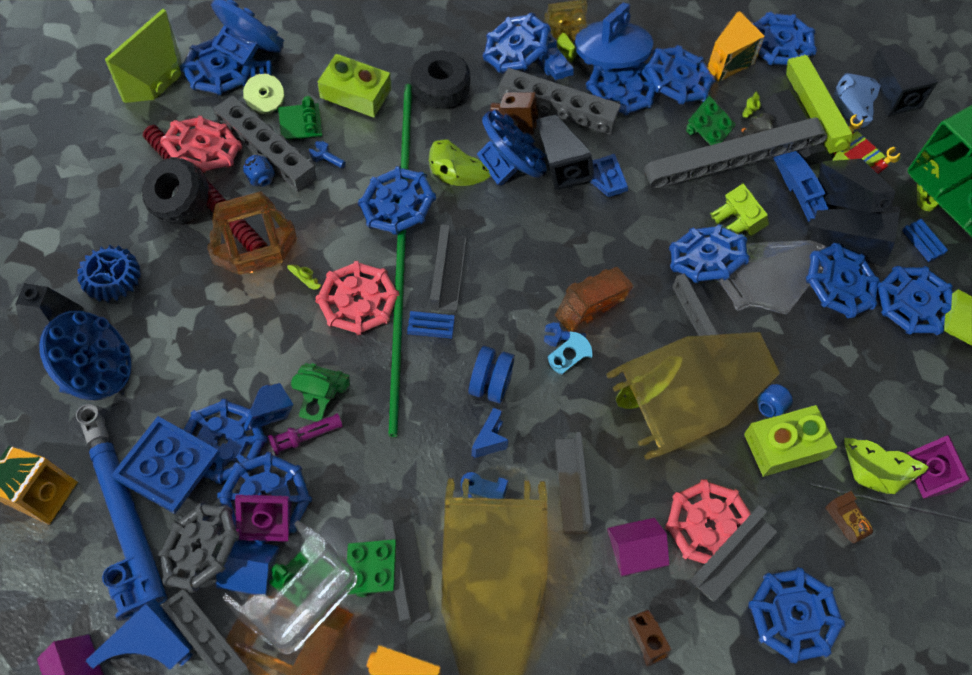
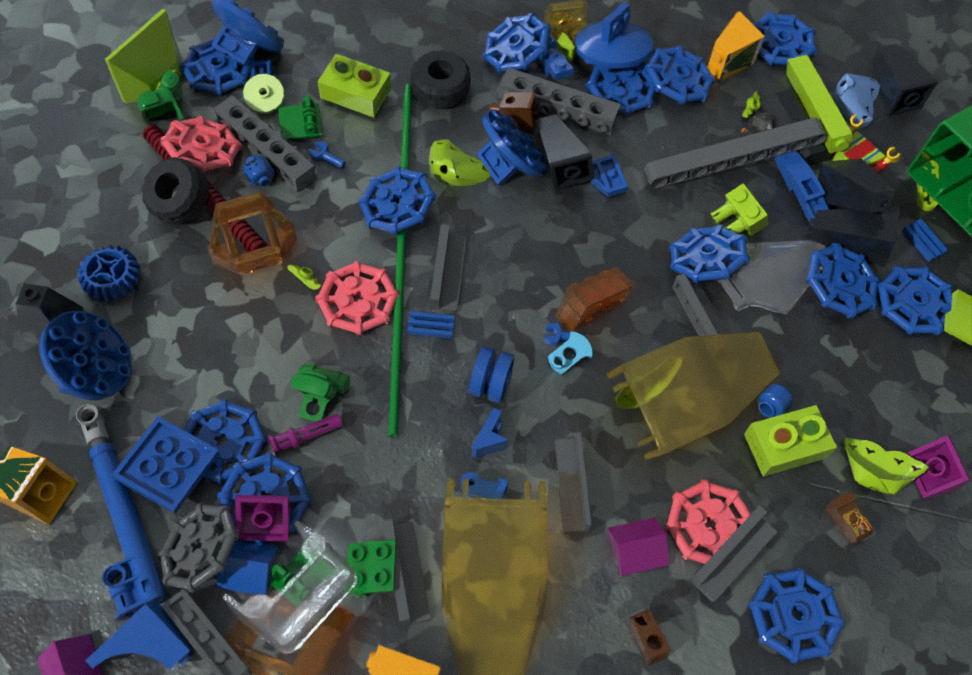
blue slope [243,383,294,431] -> none
green hinge [686,95,736,145] -> none
none -> green piece [136,71,184,121]

